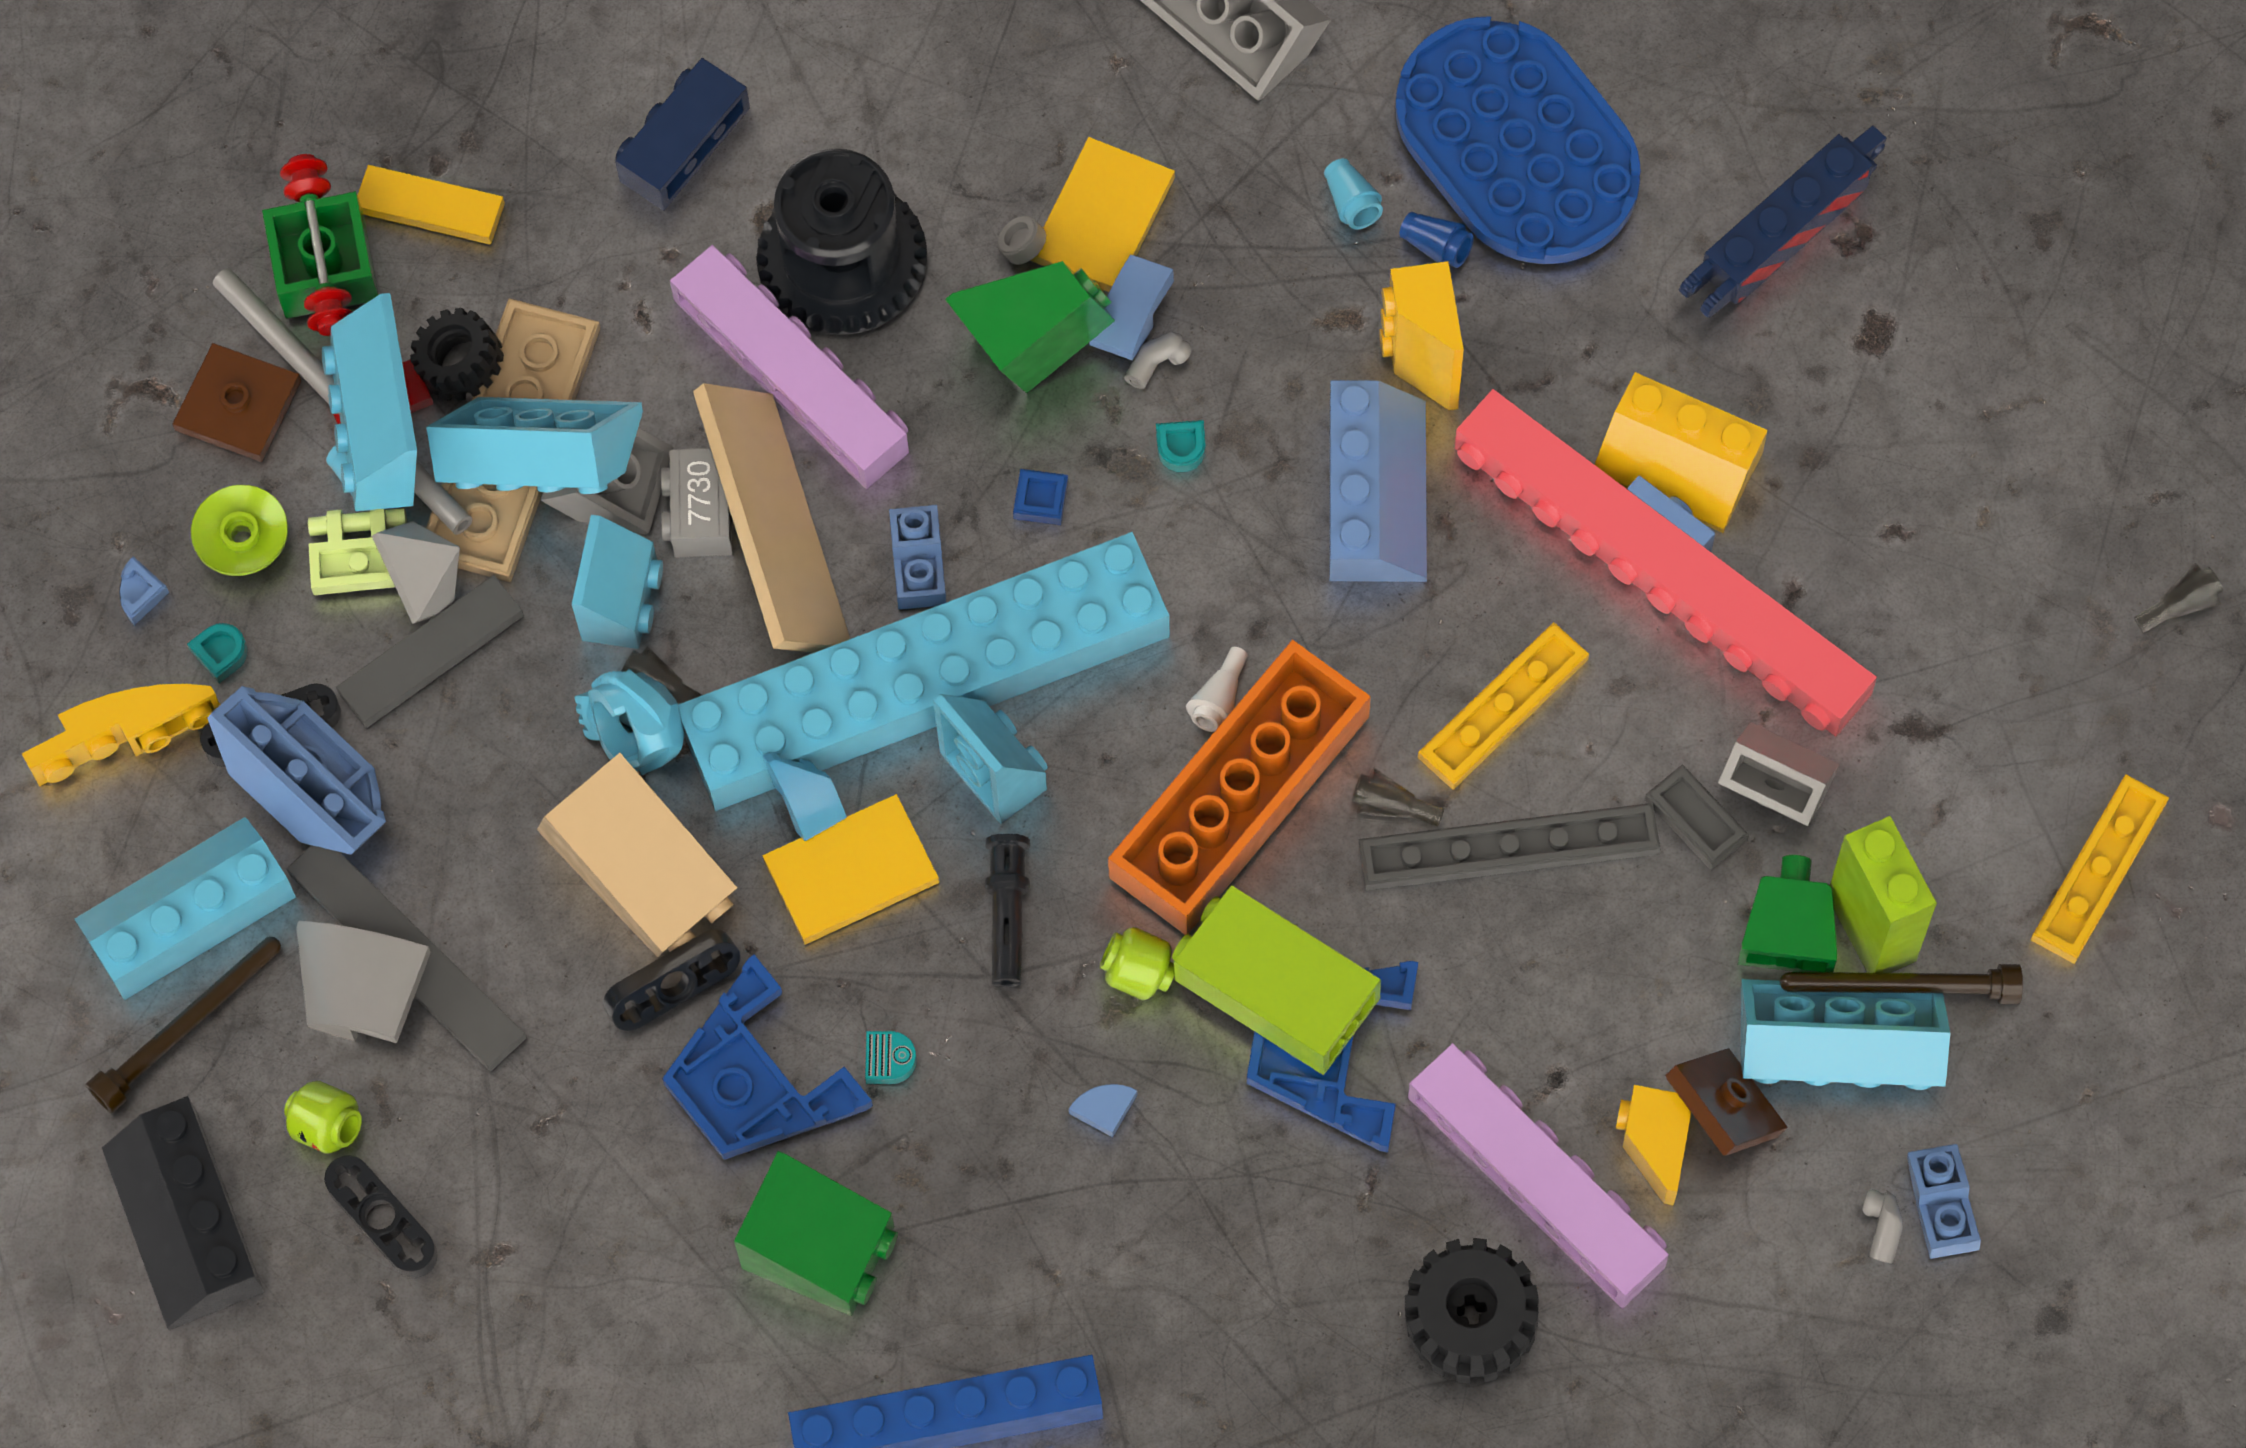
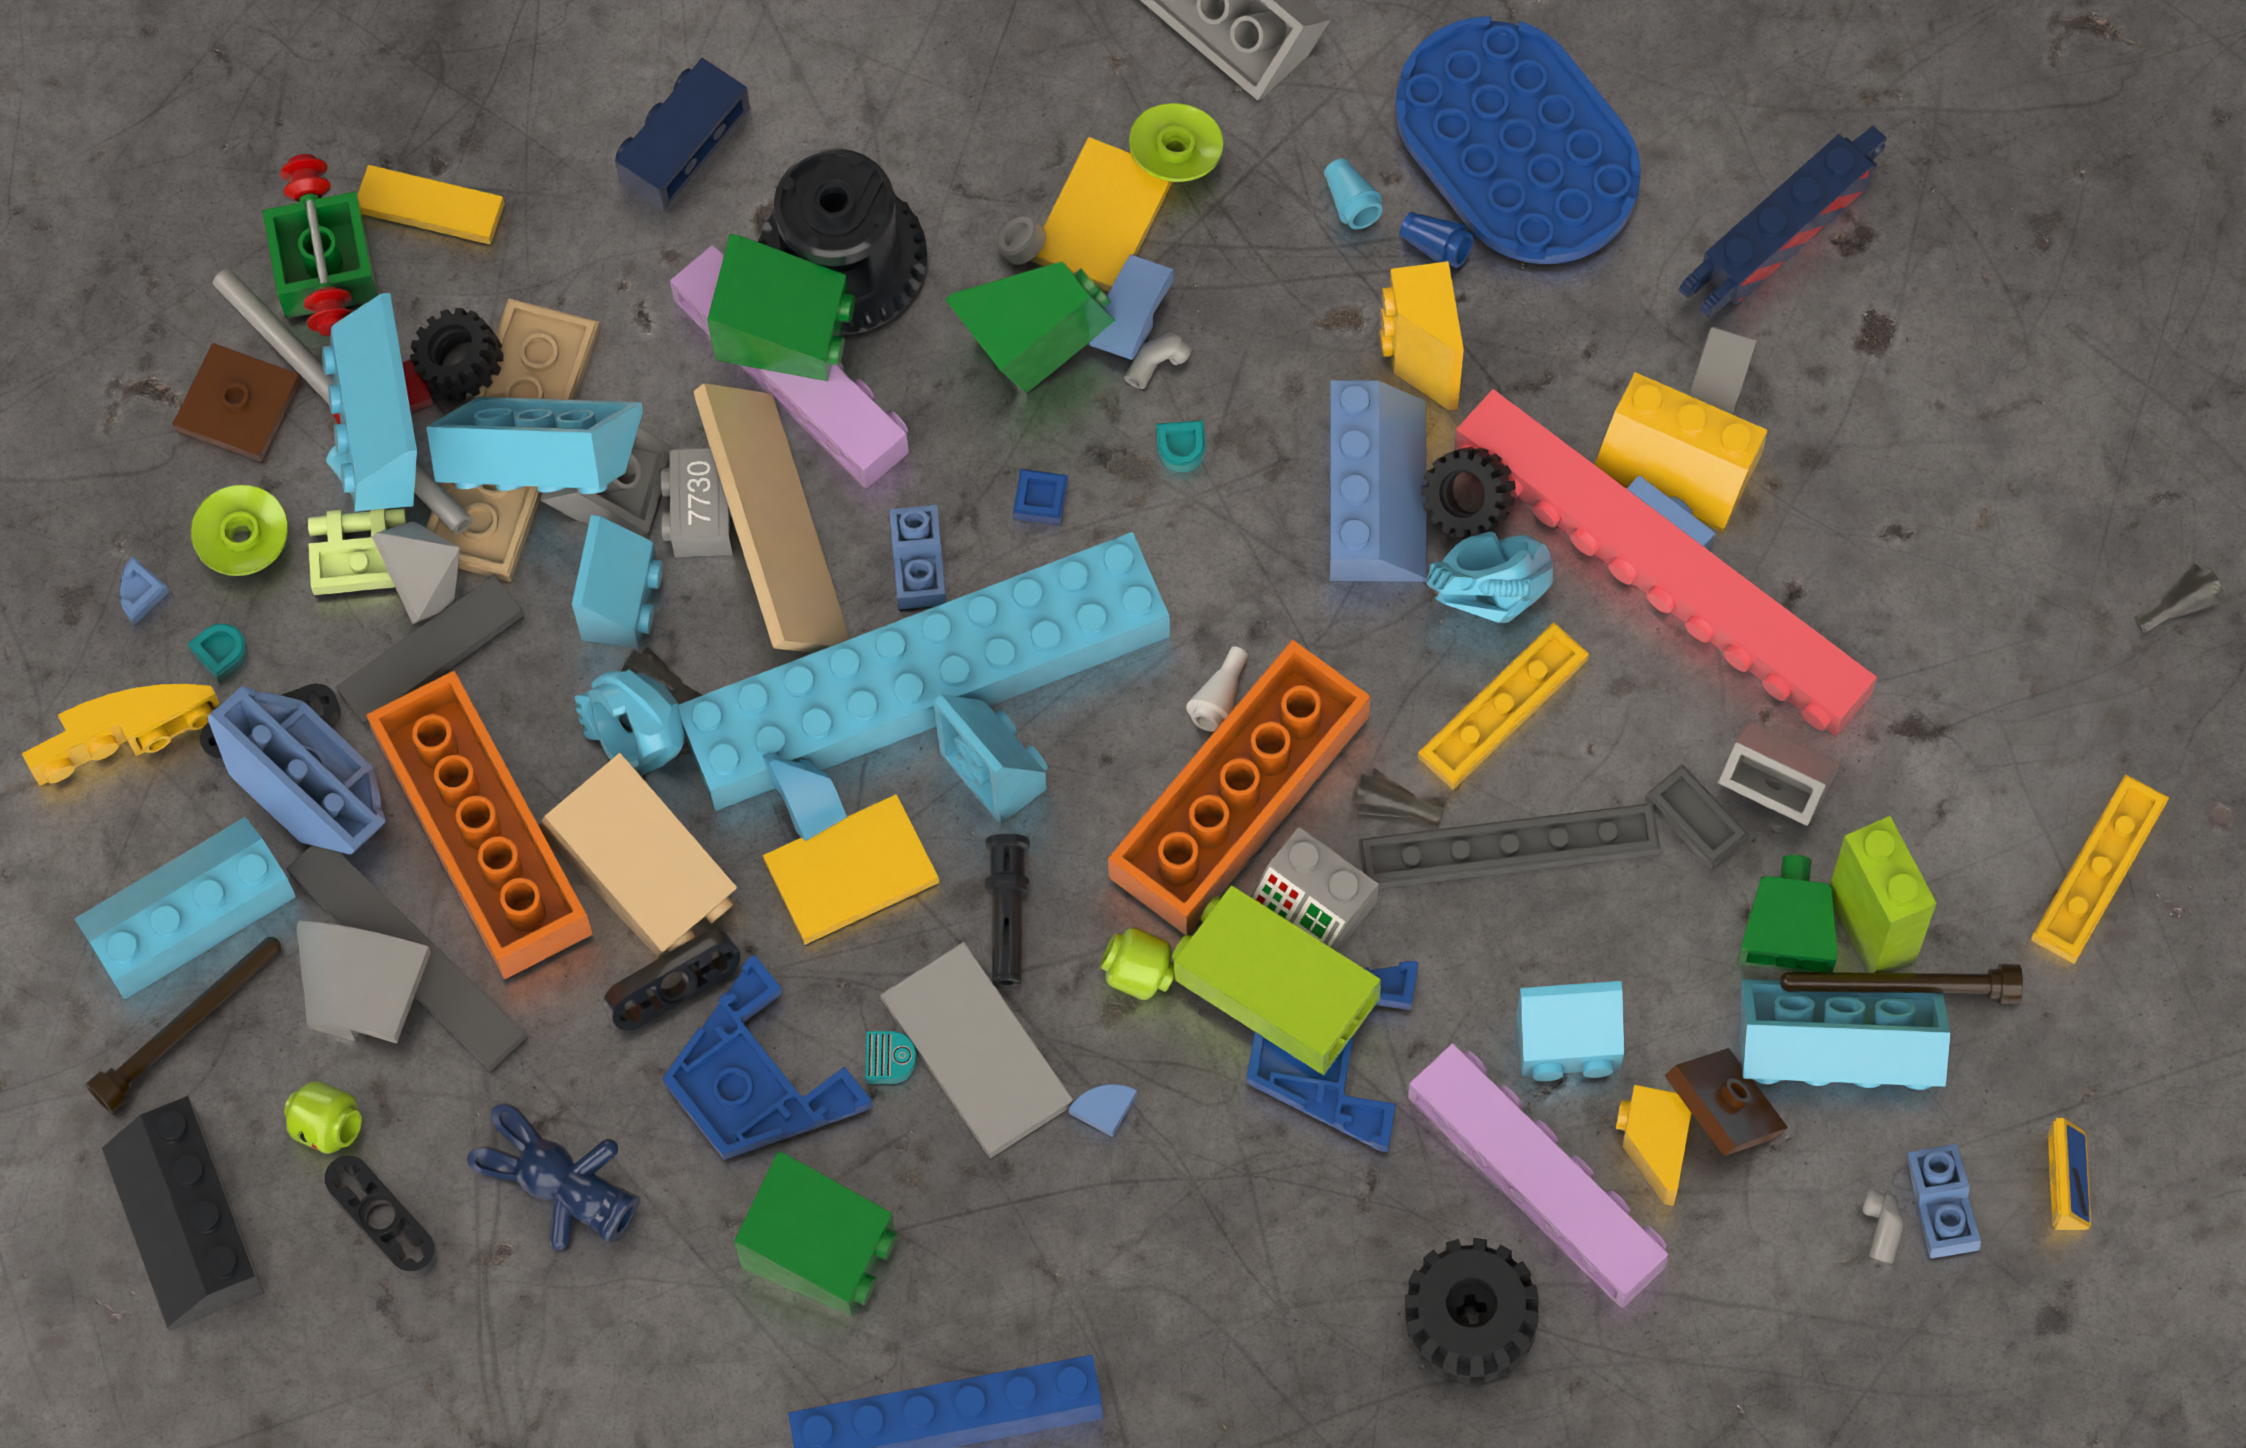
none -> orange brick [366,671,593,980]
none -> dark blue animal [467,1103,640,1251]
none -> green slope [707,234,855,381]
none -> light grey tile [880,942,1074,1159]
none -> lime dish [1129,103,1223,182]
none -> light grey slope [1250,827,1379,952]
none -> black tyre [1421,447,1516,537]
none -> medium azure helmet [1426,532,1553,623]
none -> medium azure slope [1515,981,1624,1081]
none -> light grey tile [1689,327,1757,415]
none -> yellow slope [2047,1118,2091,1230]

